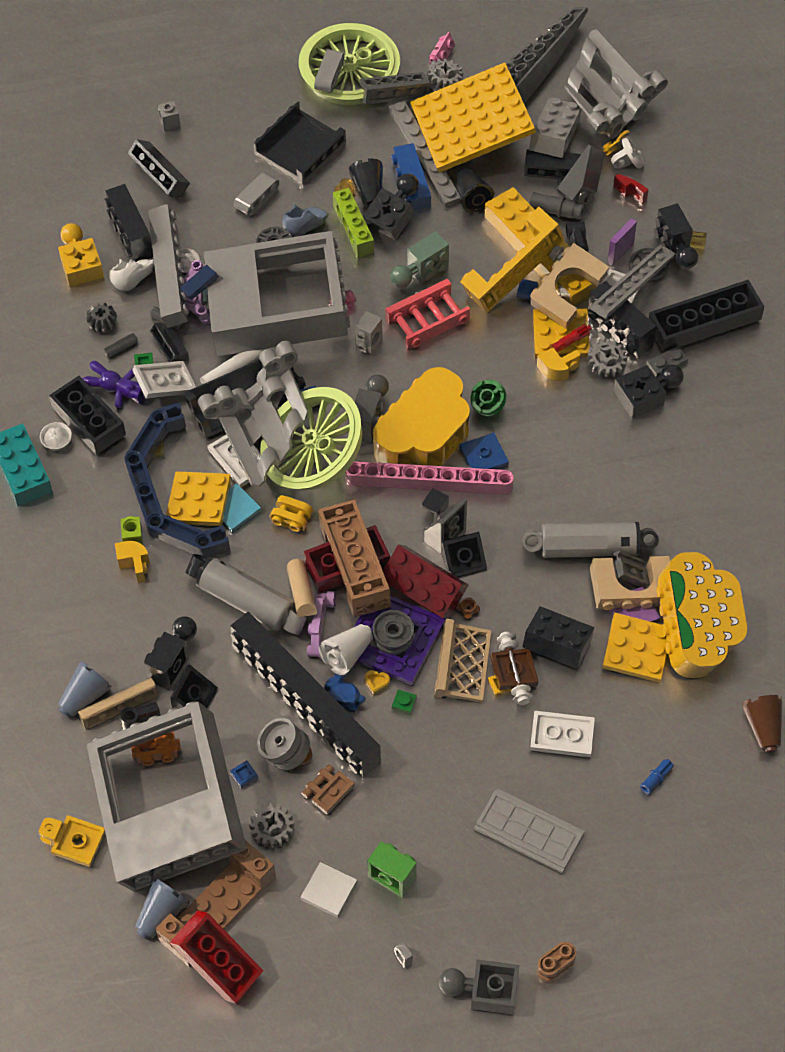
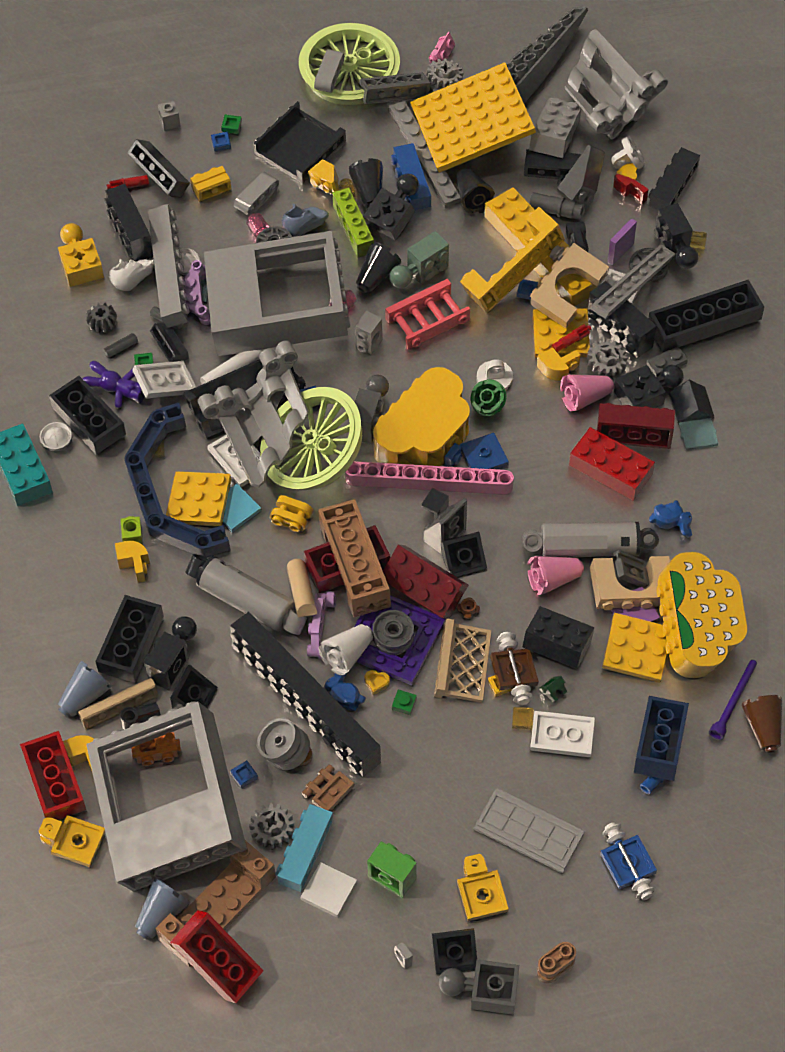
dark blue tile [179,264,219,300] -> none
yellow plate [603,130,630,156] -> none
none -> red brick [20,731,86,820]
none -> yellow brick [63,735,94,774]
none -> black brick [95,595,164,683]
none -> red piece [106,175,149,190]
none -> yellow brick [190,166,231,202]
none -> blue tile [211,132,231,152]
none -> green plate [221,114,242,134]
none -> clear pink brick [246,213,269,238]
none -> medium azure brick [276,804,333,892]
none -> yellow slope [308,159,339,195]
none -> black cone [356,242,402,293]
none -> black slope [431,928,477,975]
none -> blue plate [444,443,462,467]
none -> yellow plate [457,854,509,921]
none -> white tile [477,360,513,390]
none -> clear yellow tile [512,707,533,730]
none -> bright pink cone [528,556,584,595]
none -> dark green tile [539,676,567,702]
none -> bright pink cone [560,374,614,411]
none -> red brick [569,427,655,501]
none -> dark red brick [597,403,675,449]
none -> blue plate [600,822,657,900]
none -> yellow tile [616,163,637,181]
none -> dark blue brick [634,696,689,781]
none -> black brick [648,147,700,210]
none -> blue animal [649,500,692,538]
none -> black slope [669,379,714,425]
none -> clear light blue piece [679,418,718,450]
none -> dark purple piece [709,659,757,740]

